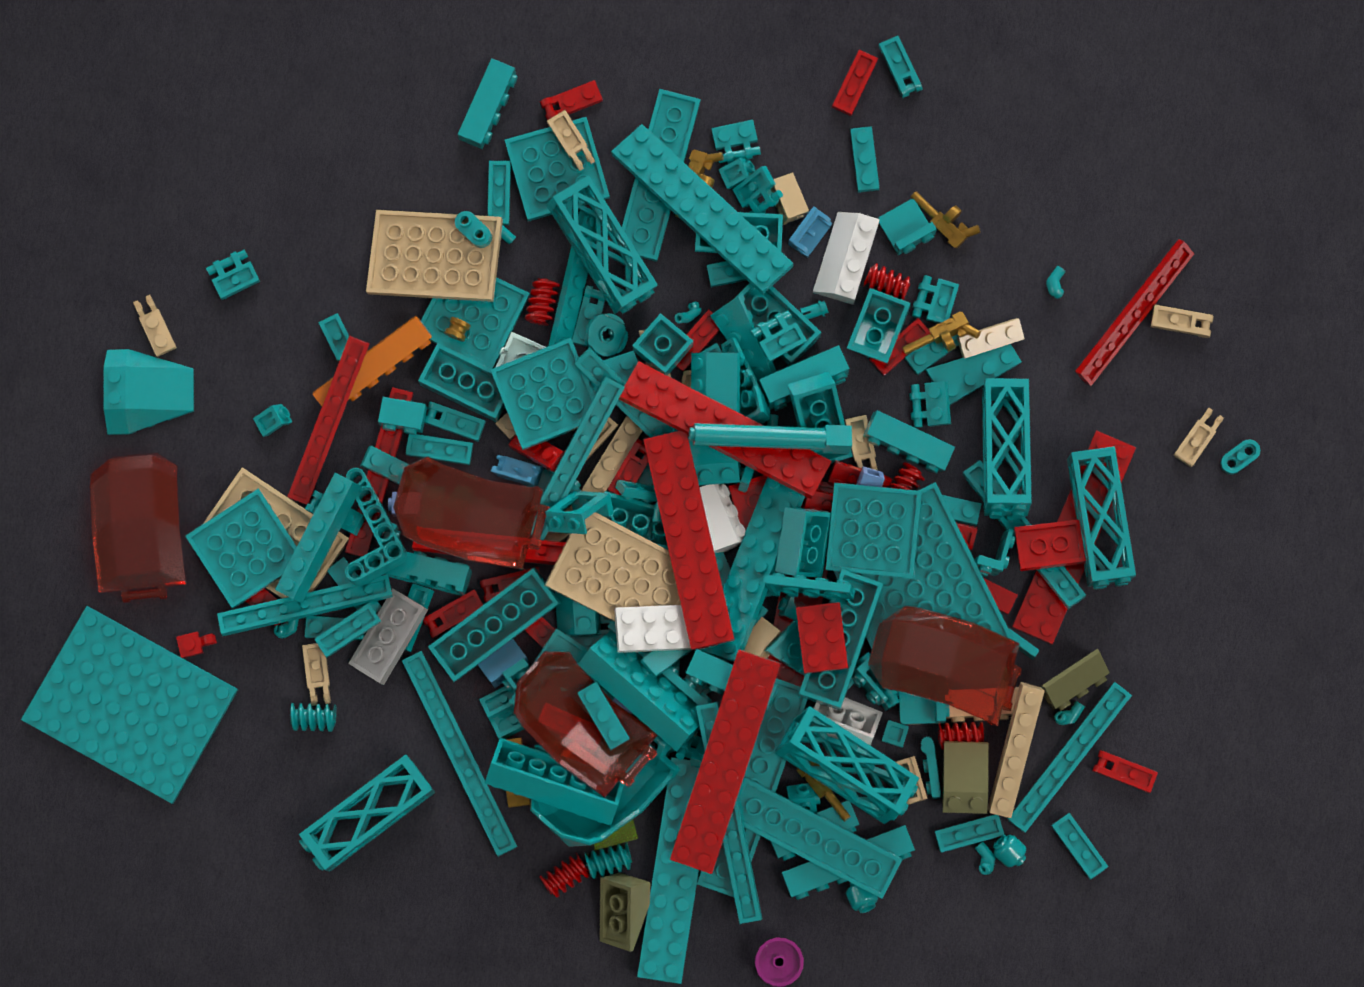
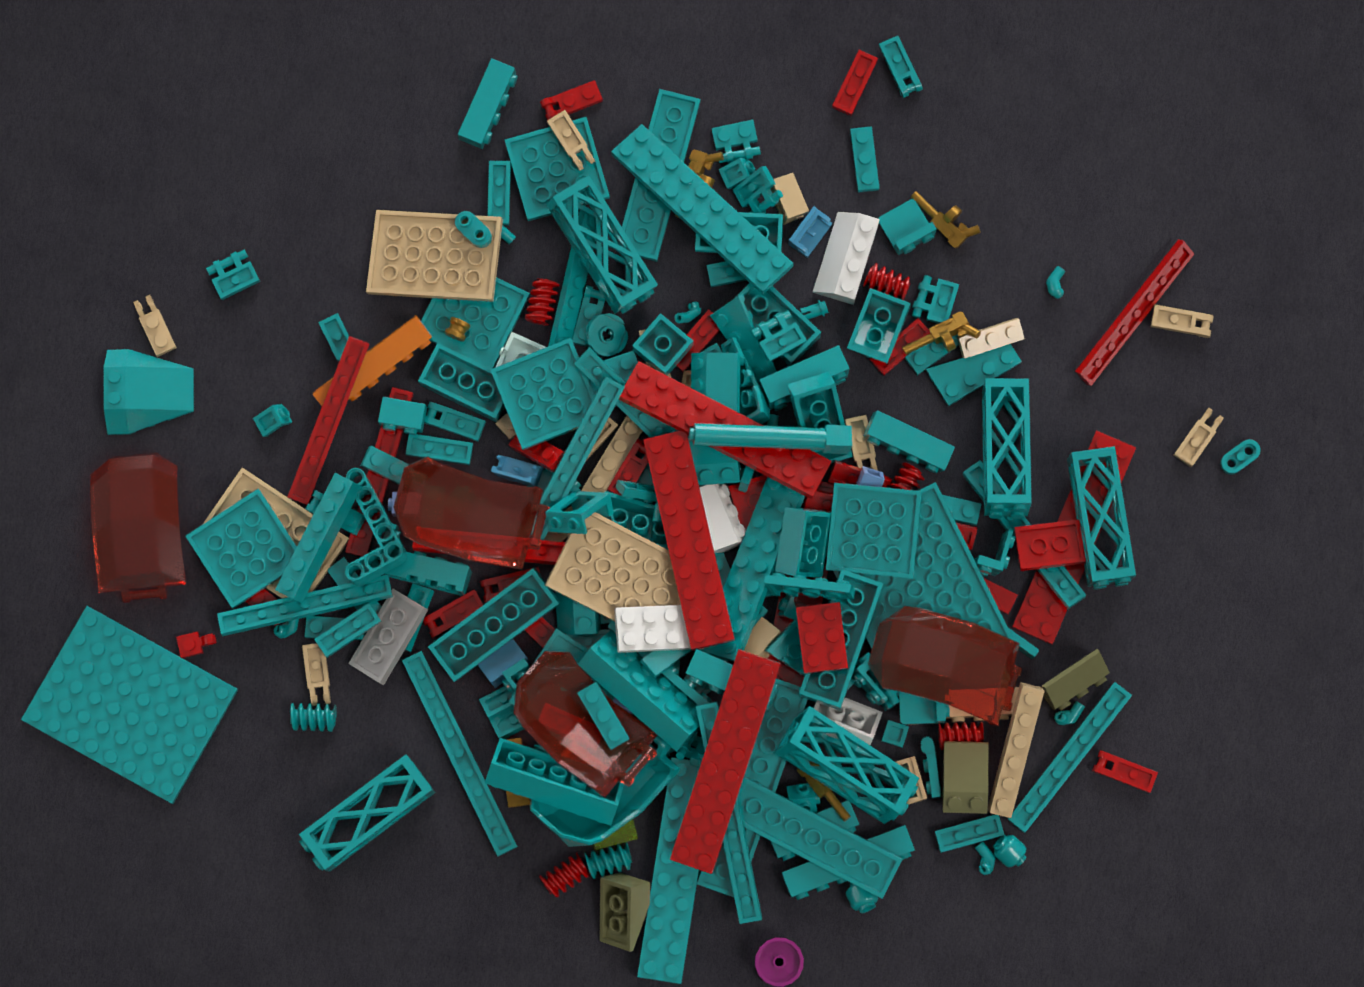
teal plate [909,381,951,428] -> none
teal plate [1051,813,1108,880] -> none

